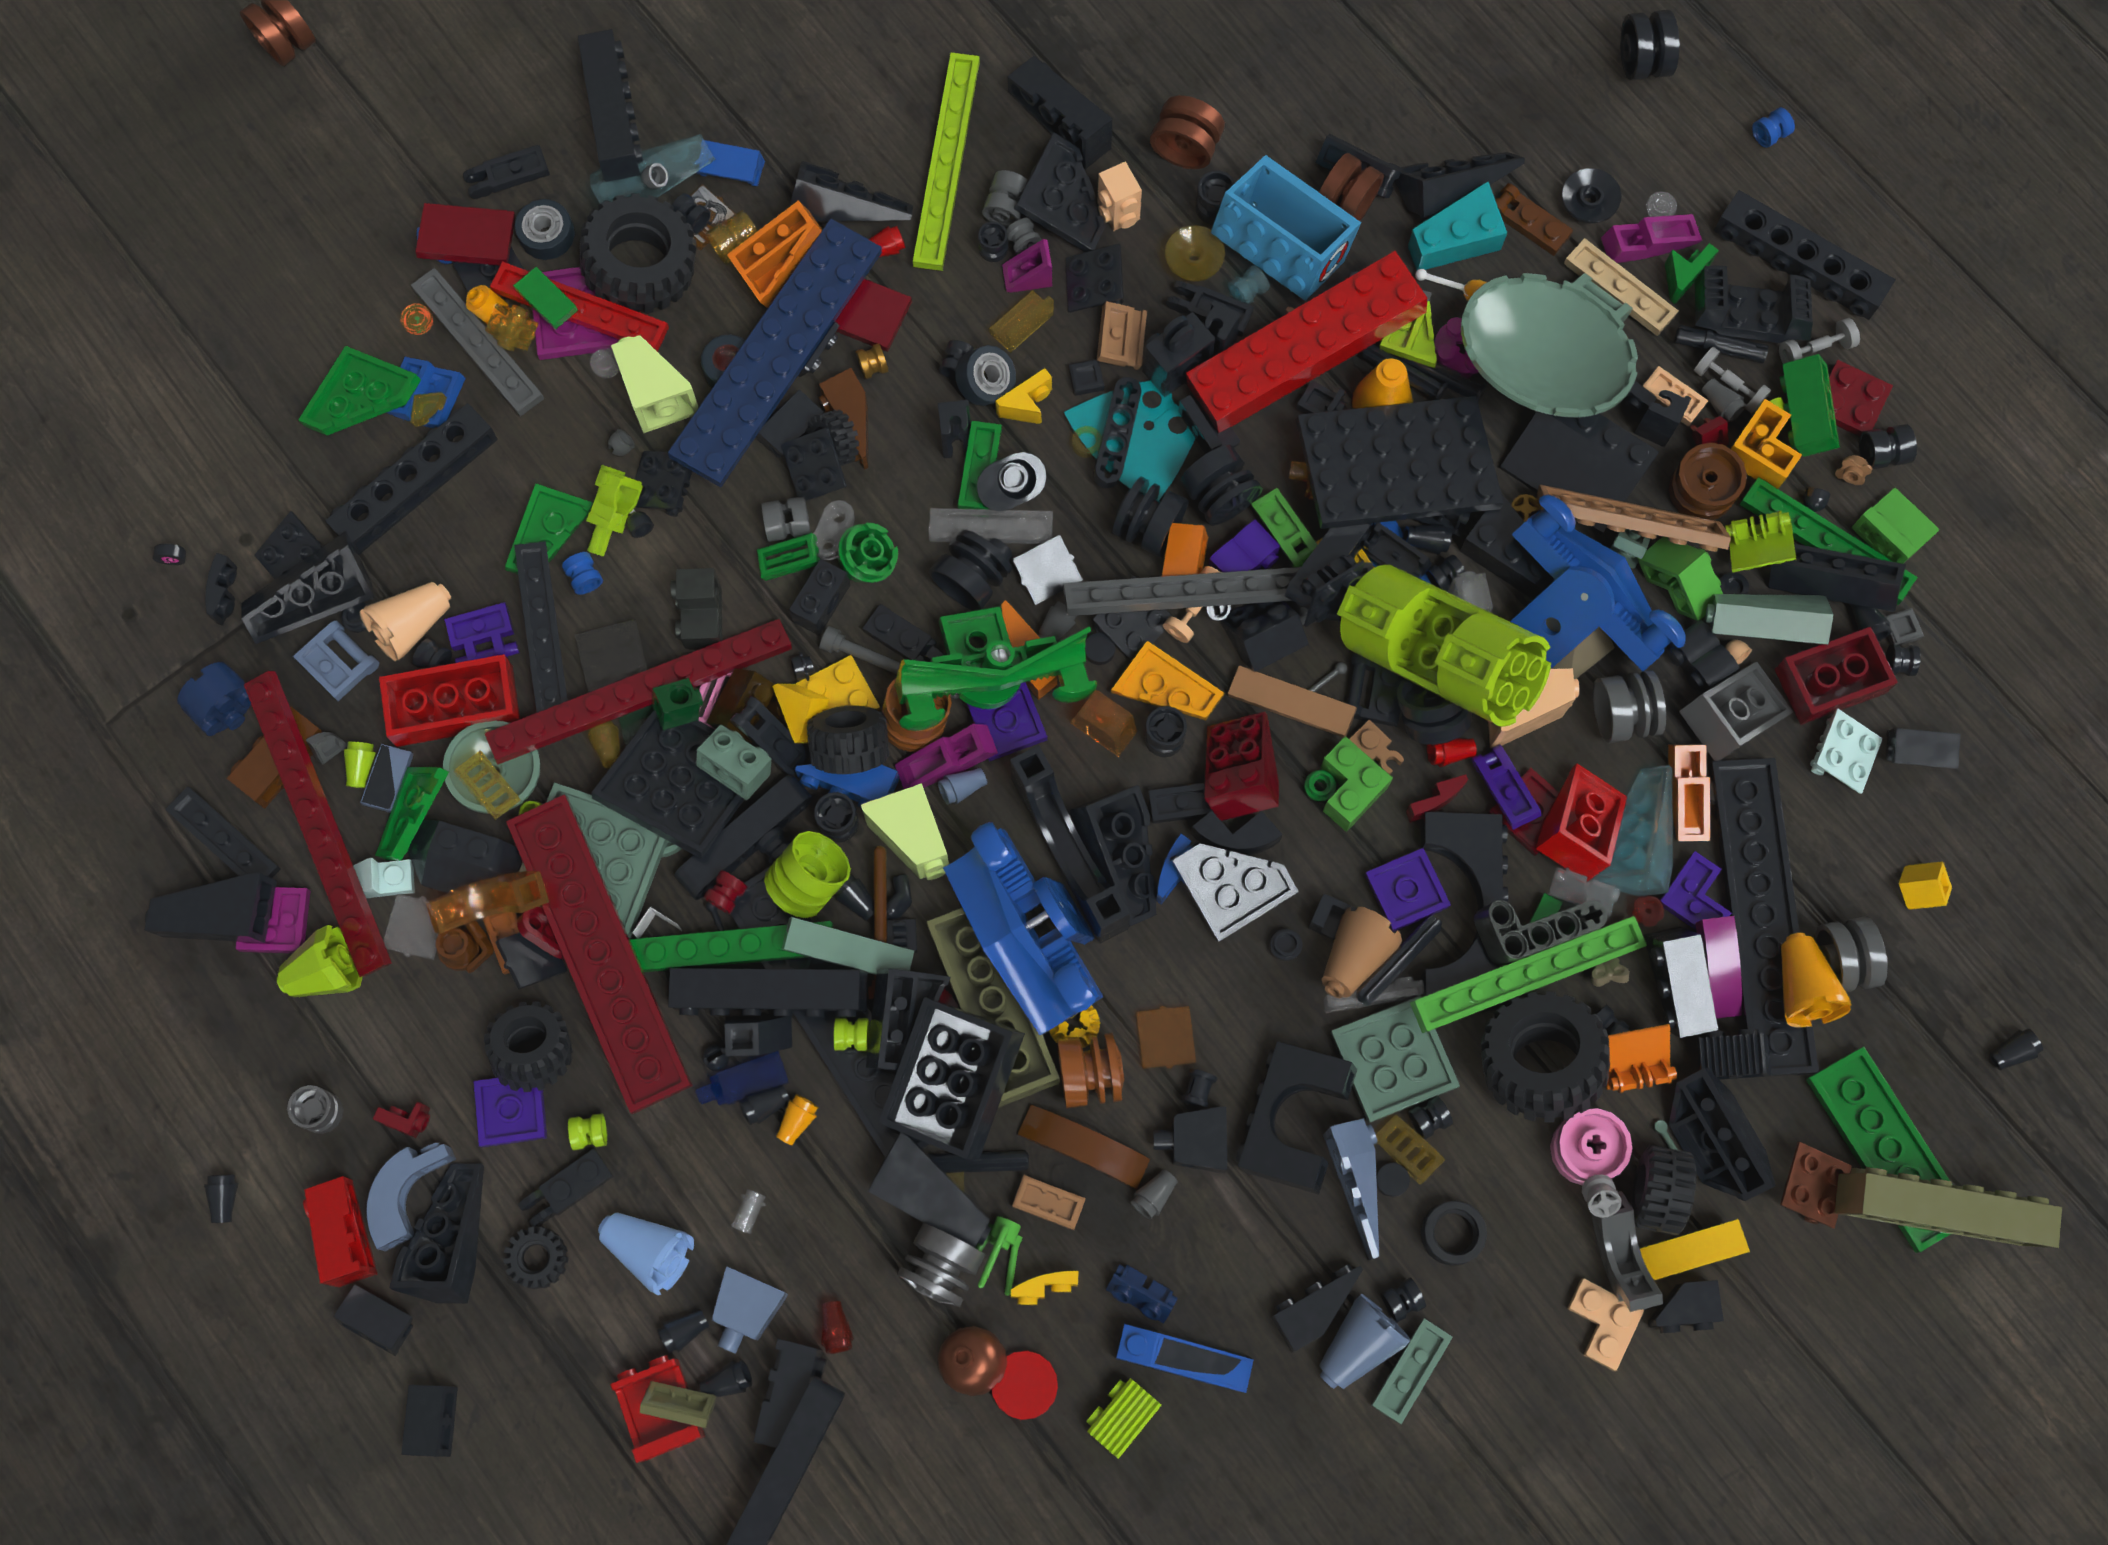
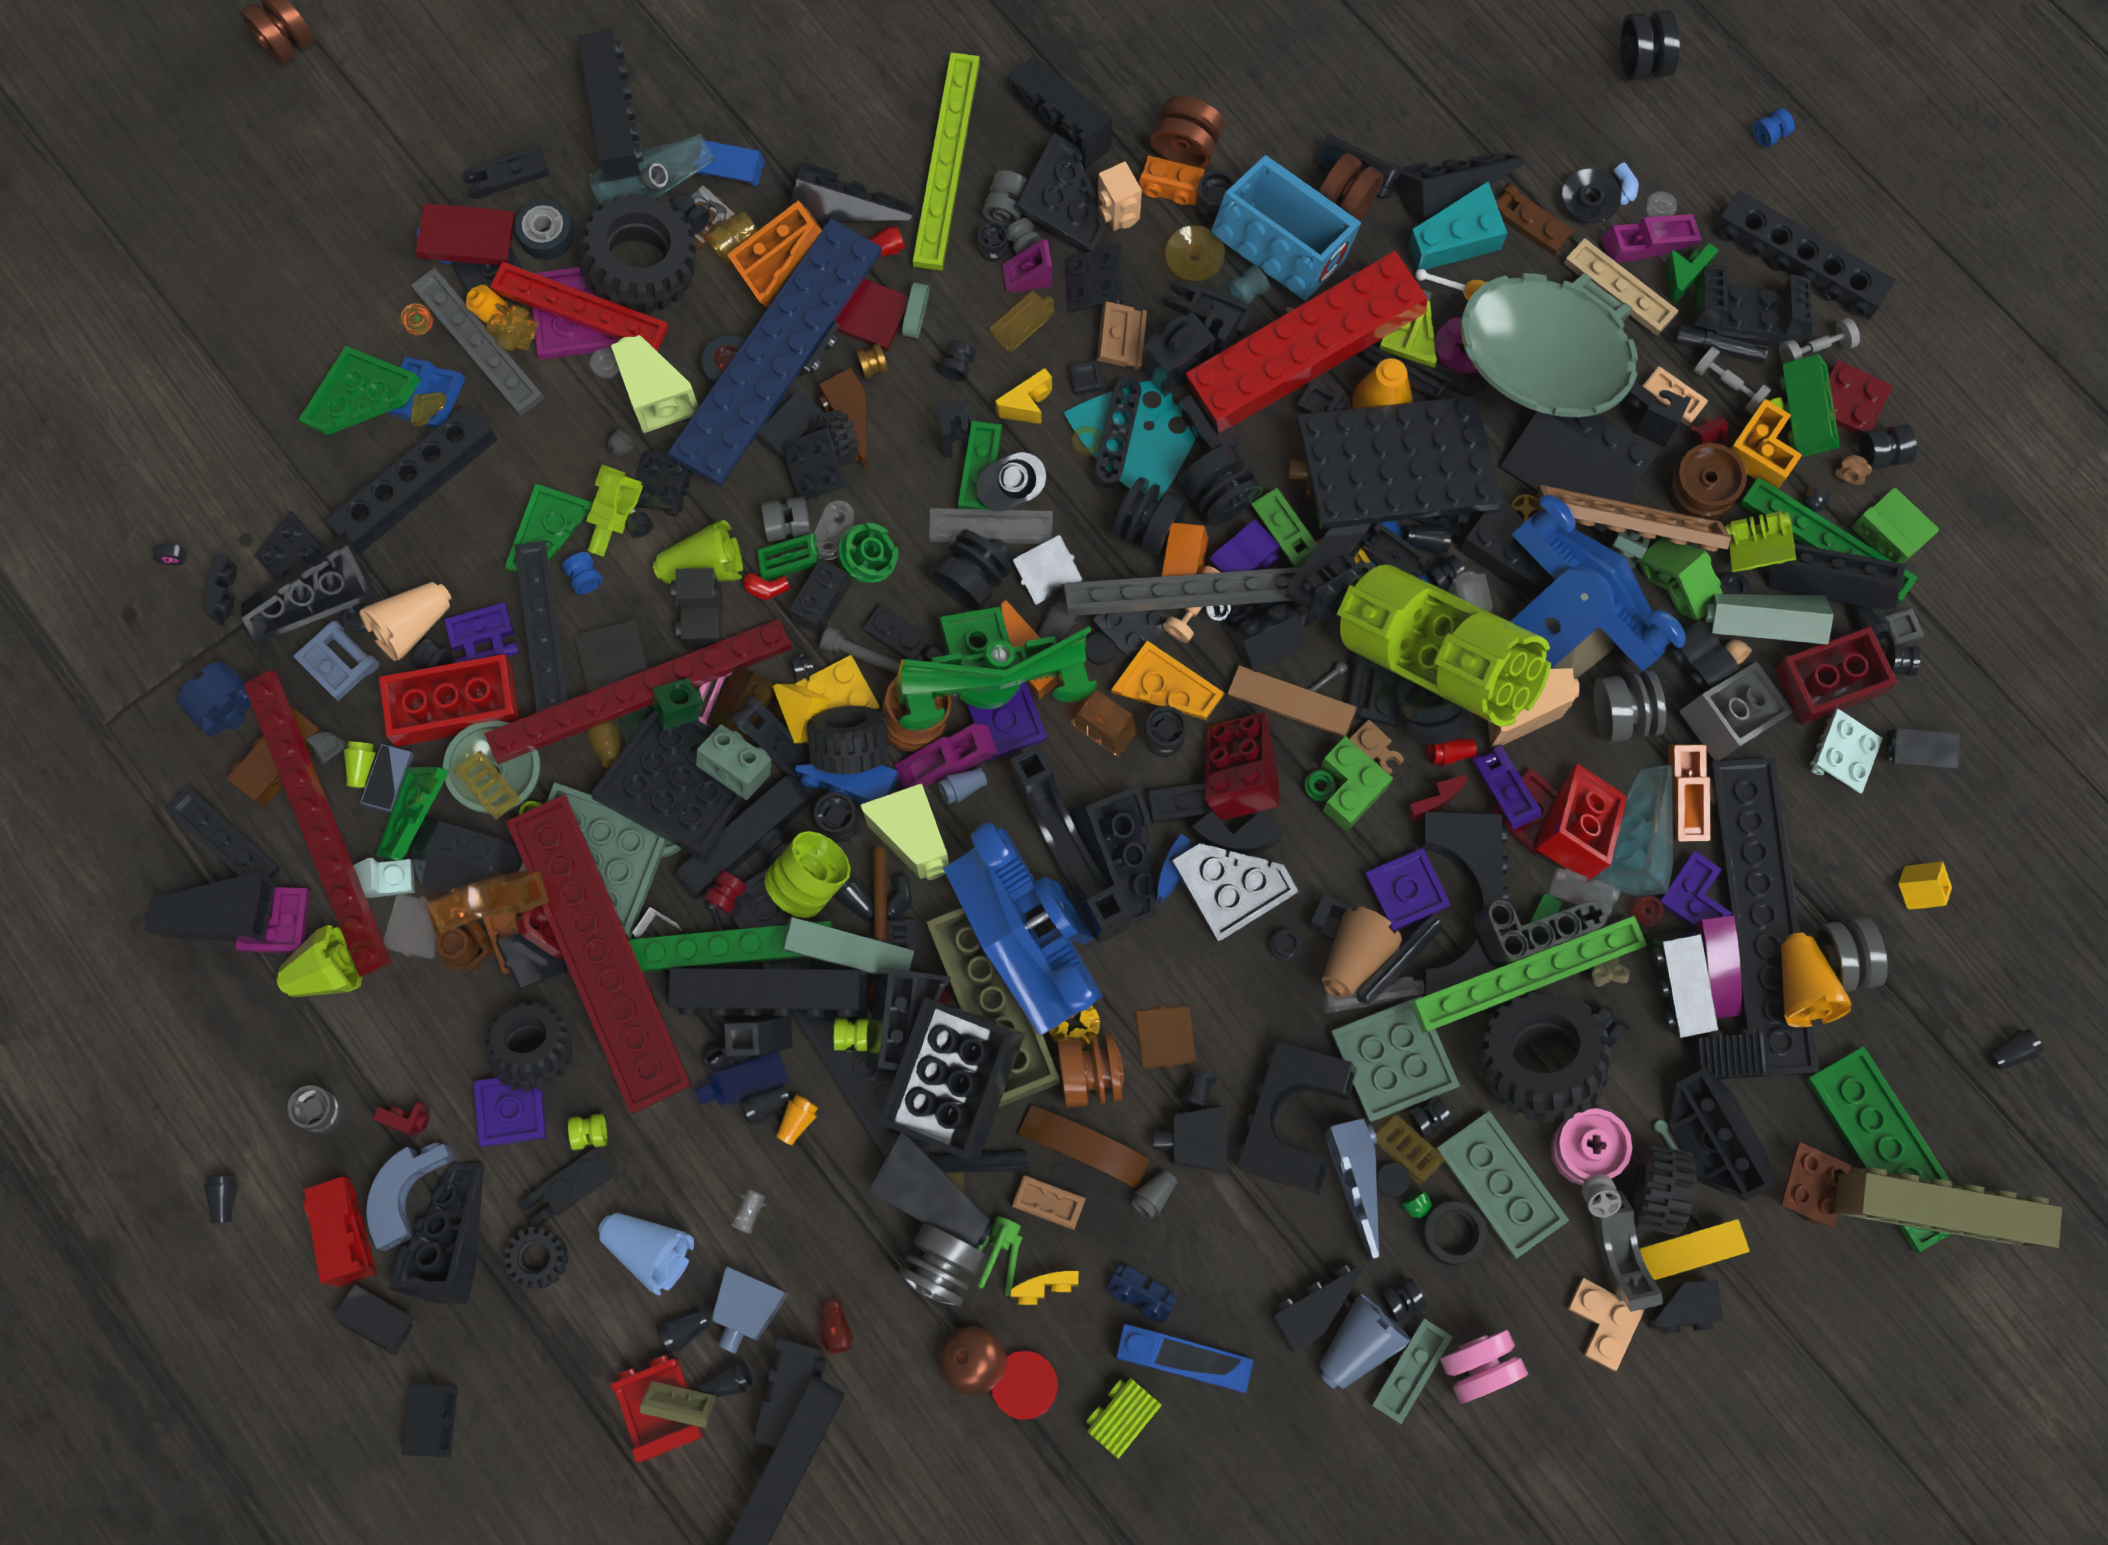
green tile [513,267,578,330] -> none
wheel [956,345,1016,406] -> none
orange hinge [1606,1024,1677,1093] -> none
dark grey cone [1701,378,1747,423] -> none
none -> lime cone [653,520,743,584]
none -> red arm [743,573,791,600]
none -> sand green beam [902,282,930,339]
none -> orange bracket [1139,155,1205,206]
none -> green hinge [1402,1190,1432,1219]
none -> sand green plate [1435,1111,1569,1260]
none -> bright pink wheel [1440,1329,1528,1404]
none -> light blue arm [1613,162,1639,205]

